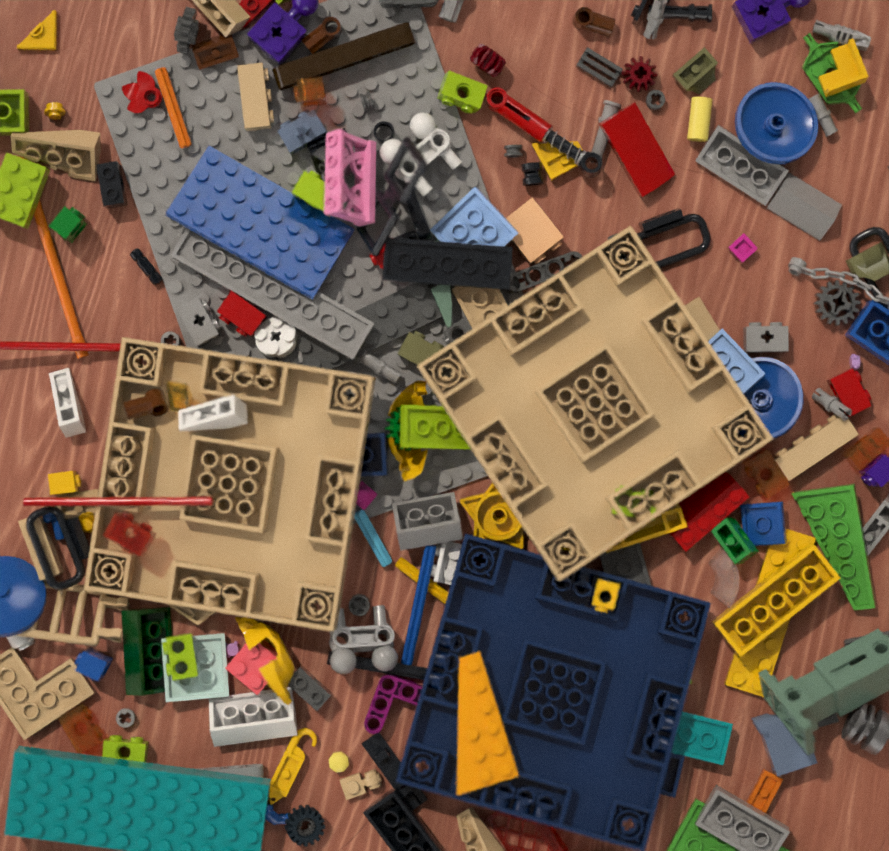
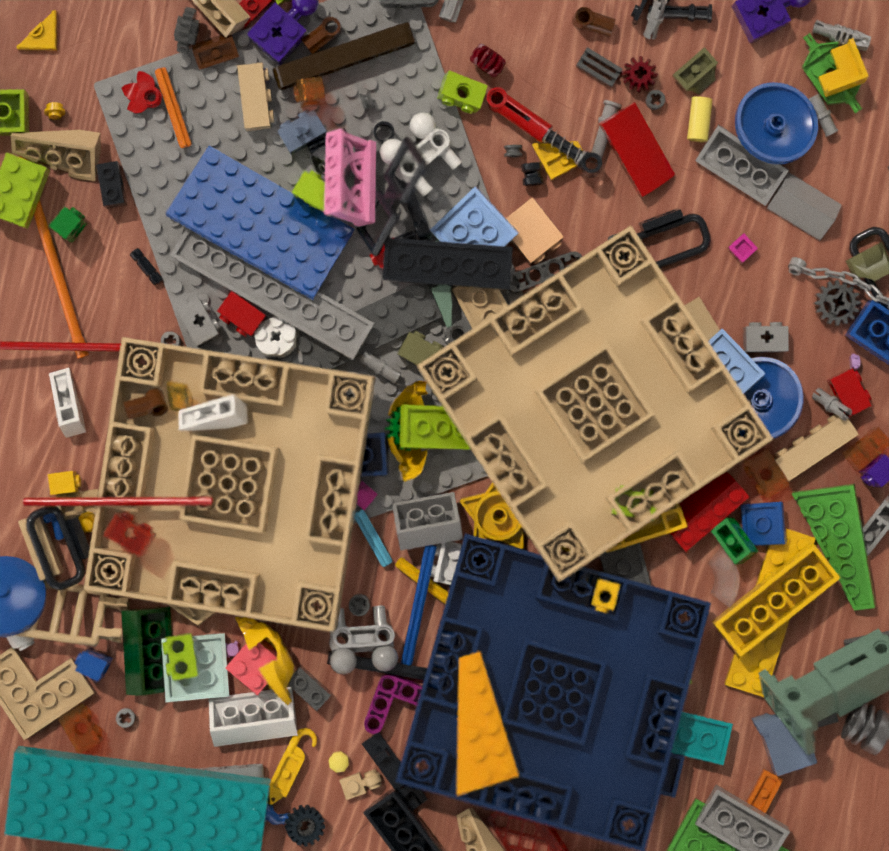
lime brick [102,735,148,762] -> none

